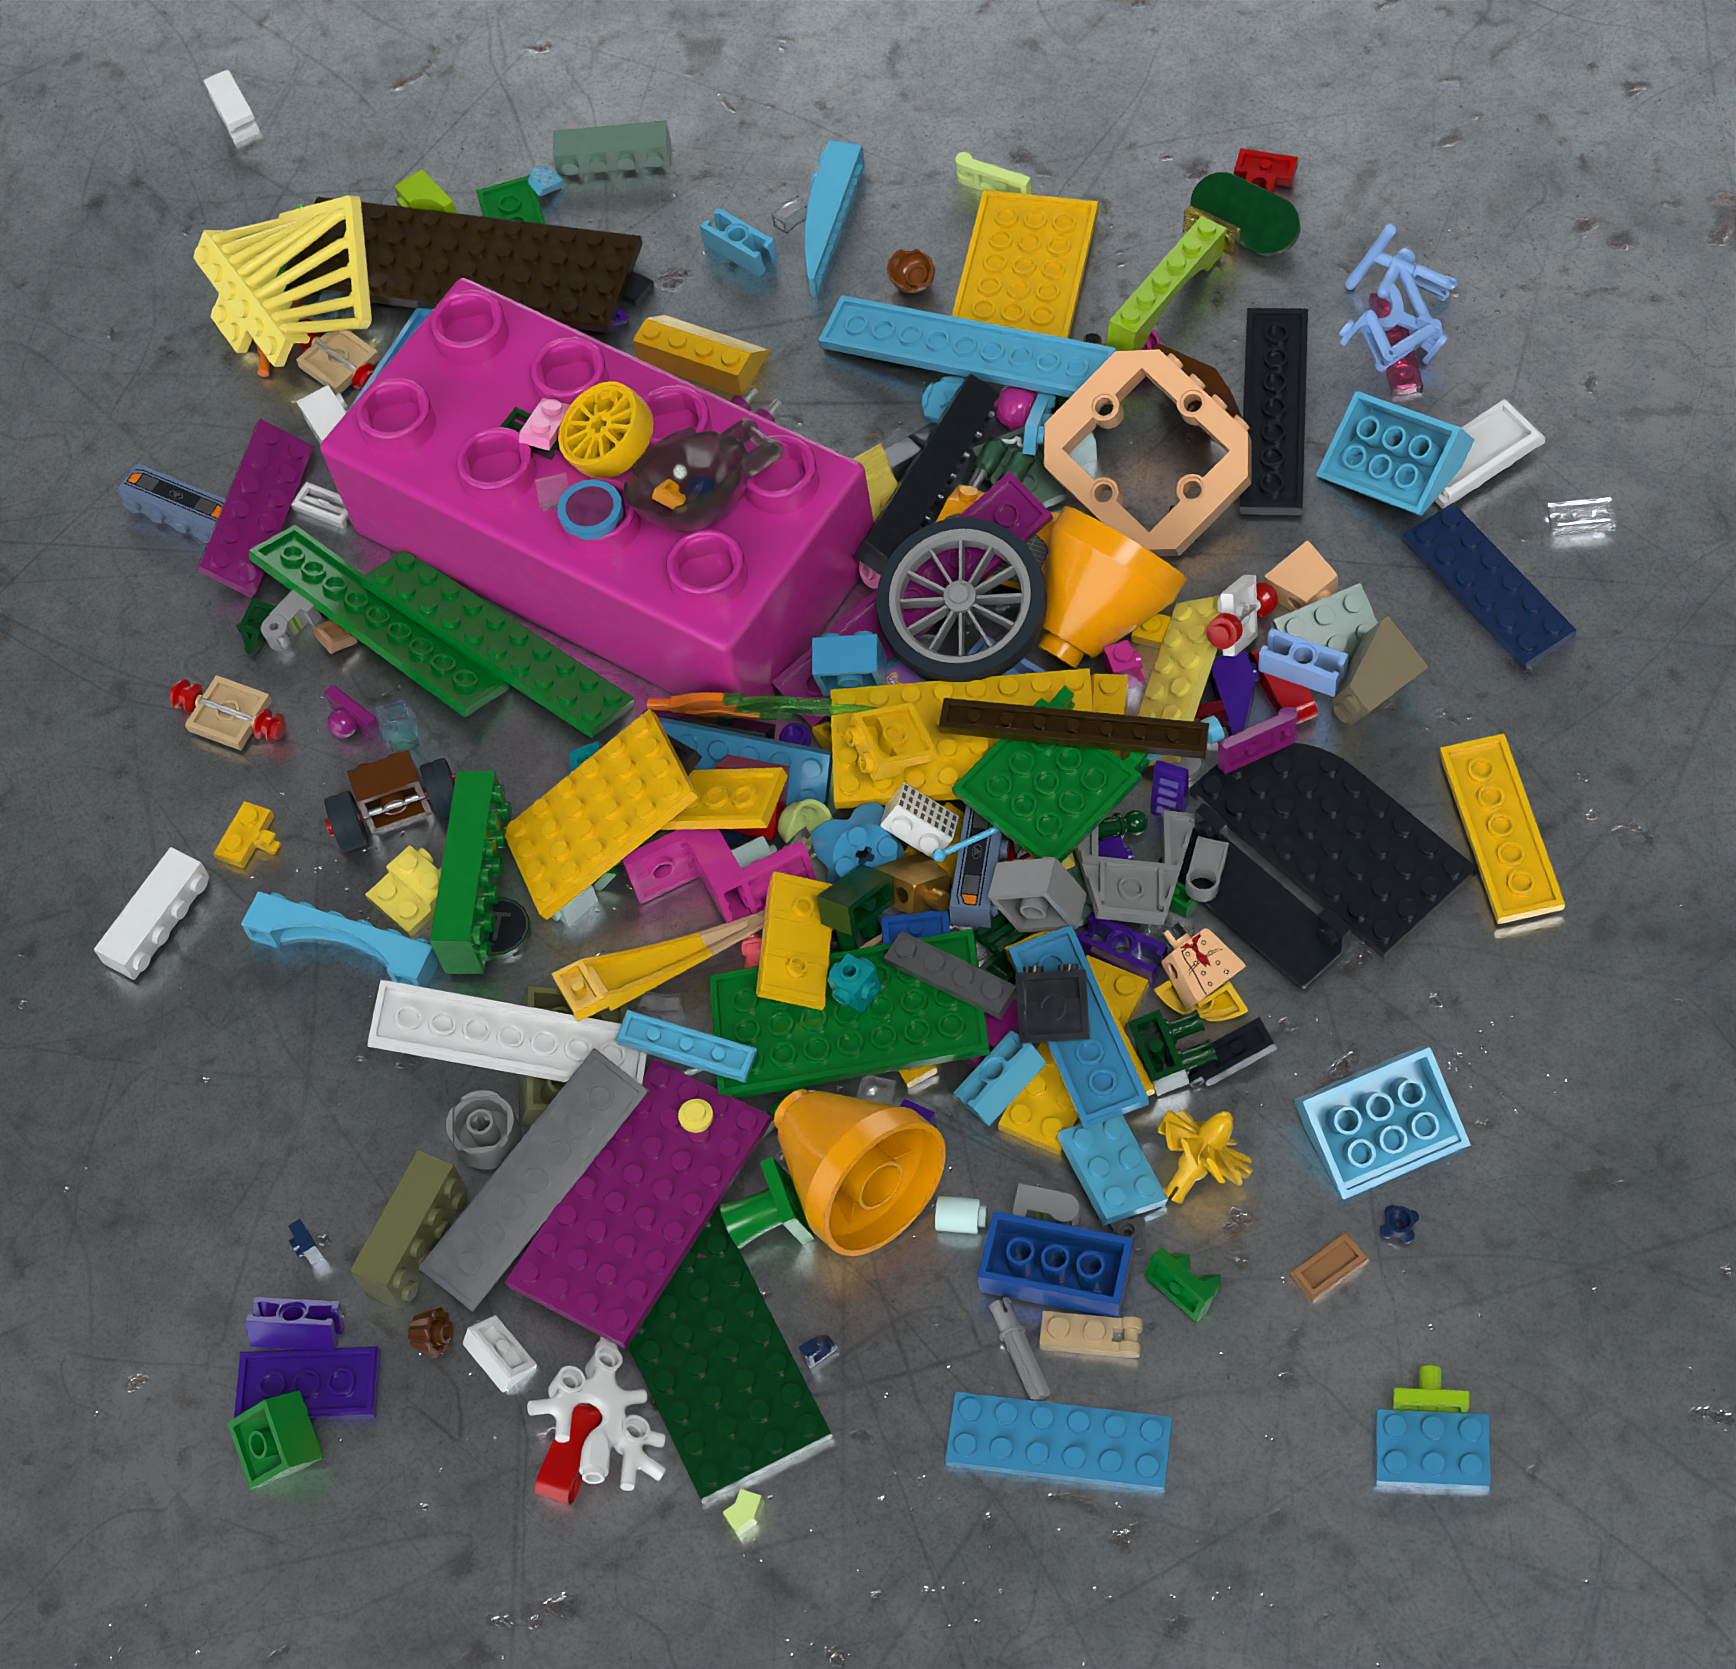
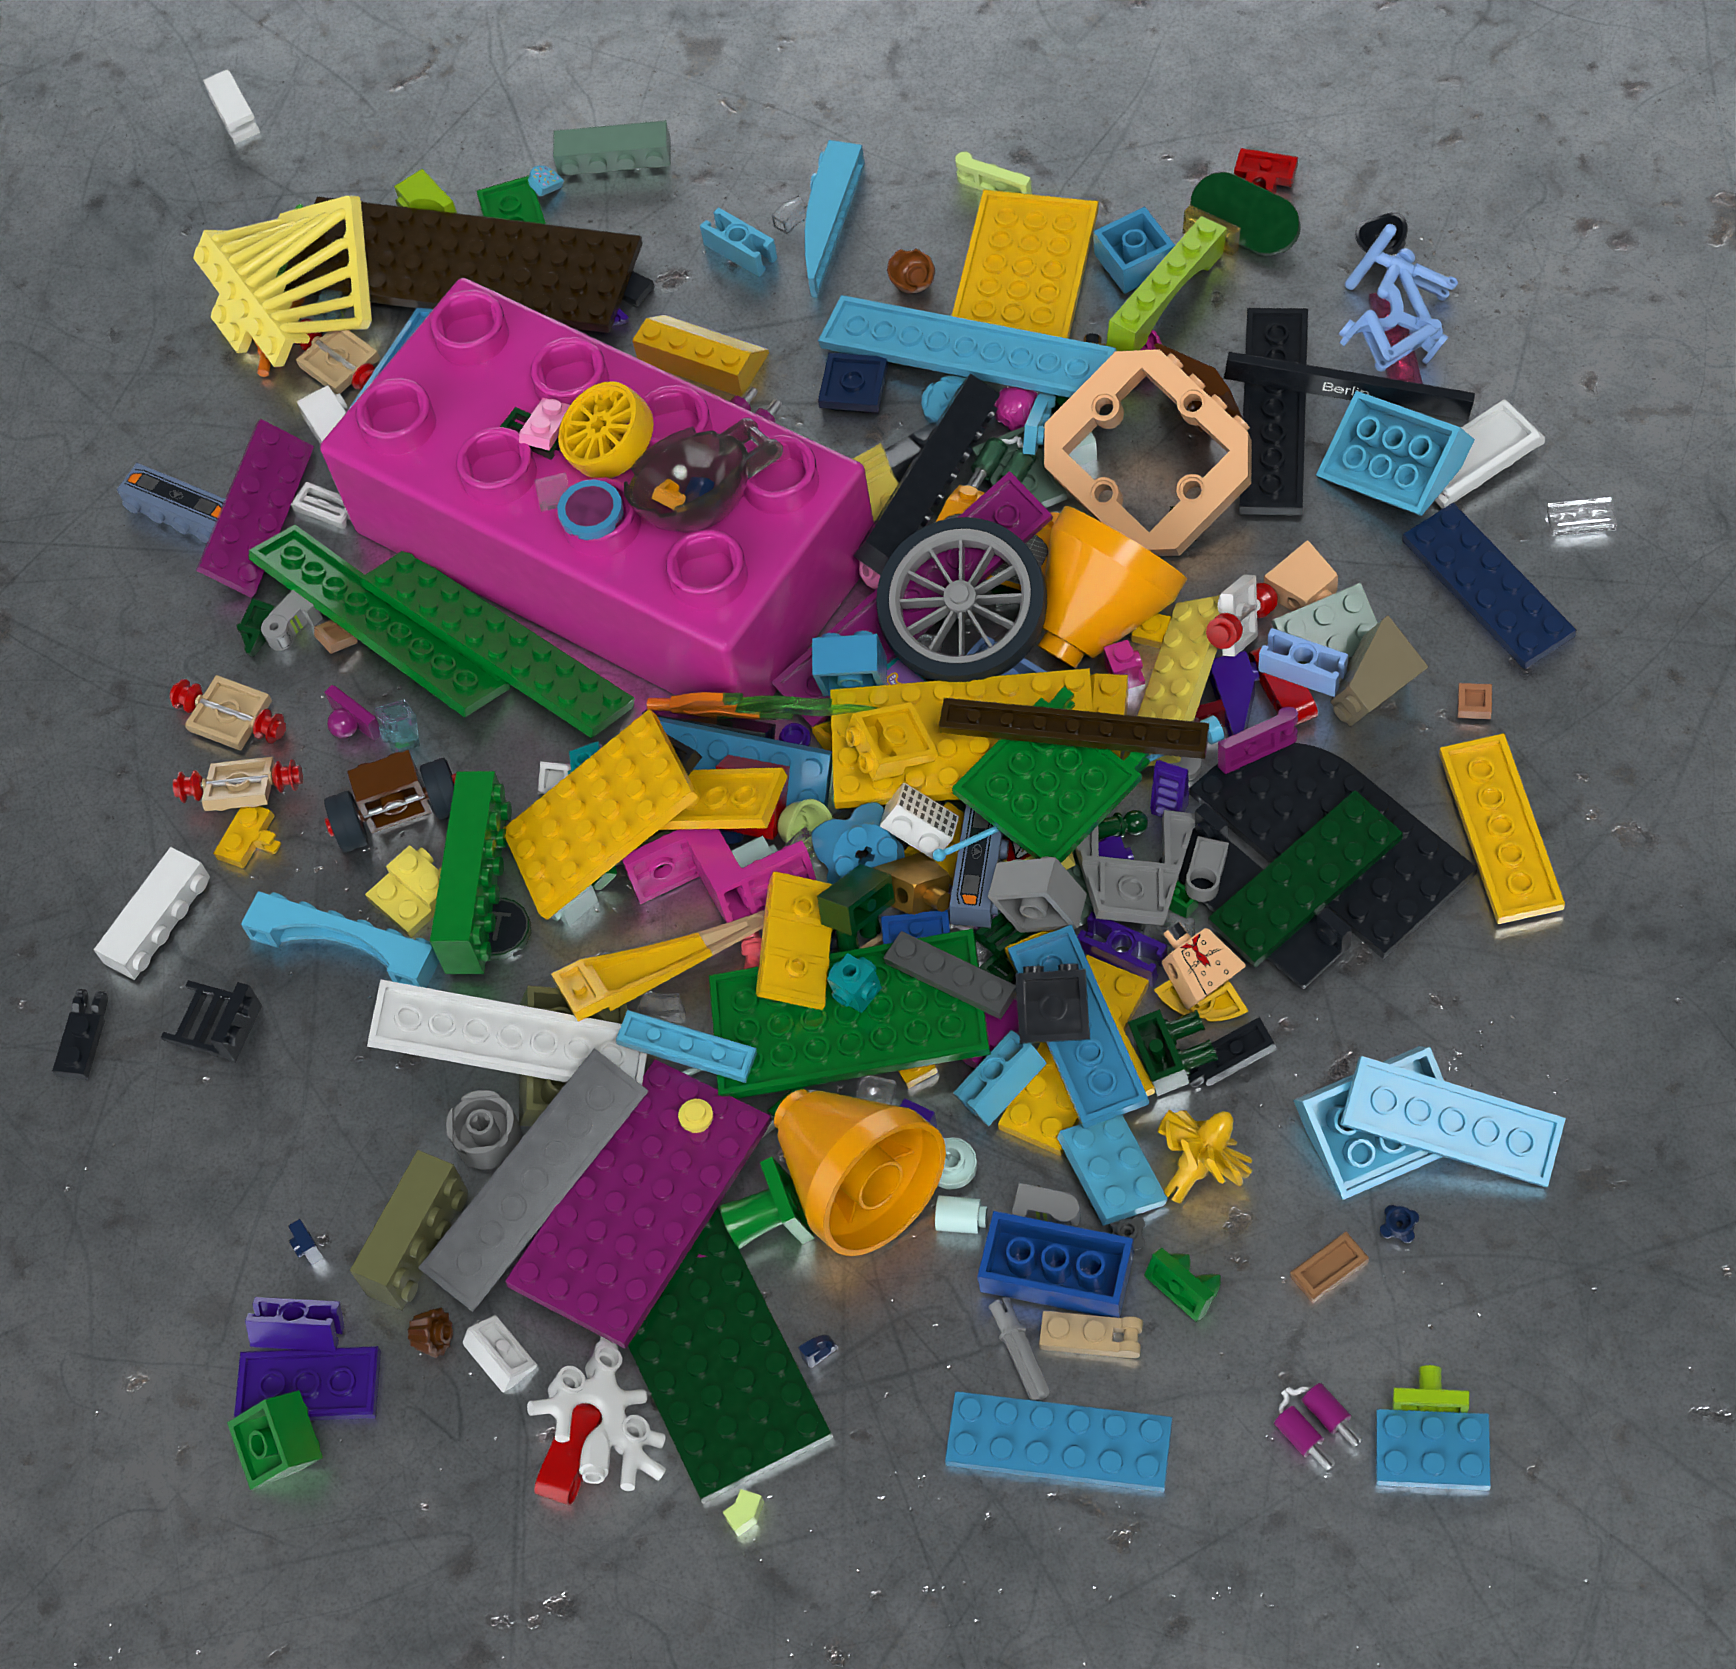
none -> black hinge [52,989,108,1080]
none -> black plate [161,980,262,1063]
none -> tan plate [173,757,303,811]
none -> white slope [537,761,571,794]
none -> dark blue plate [818,352,888,413]
none -> light aqua plate [938,1137,977,1190]
none -> dark azure brick [1093,206,1175,294]
none -> dark green plate [1208,790,1403,968]
none -> black tile [1223,352,1475,420]
none -> magenta piece [1274,1383,1363,1470]
none -> medium azure plate [1340,1056,1566,1187]
none -> black helmet [1355,212,1408,256]
none -> nougat plate [1457,683,1492,719]

